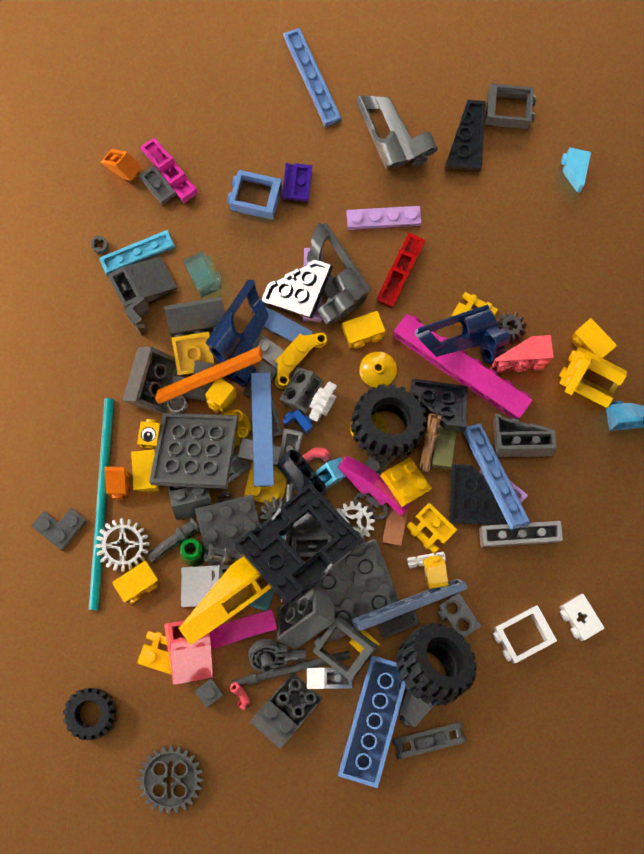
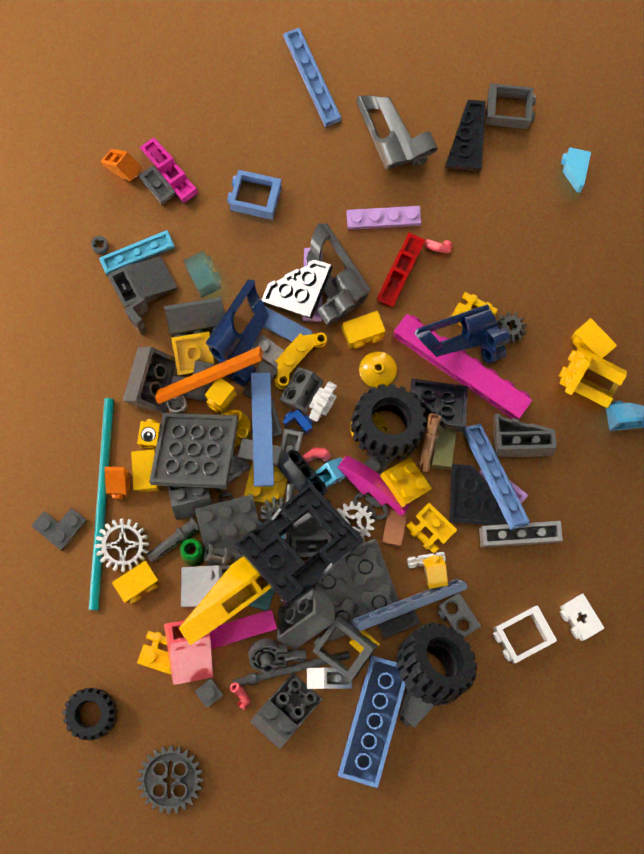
dark purple plate [282,163,312,202] -> none
dark grey plate [392,722,467,760] -> none
coral slope [490,335,553,373] -> none
none -> coral arm [424,239,453,254]

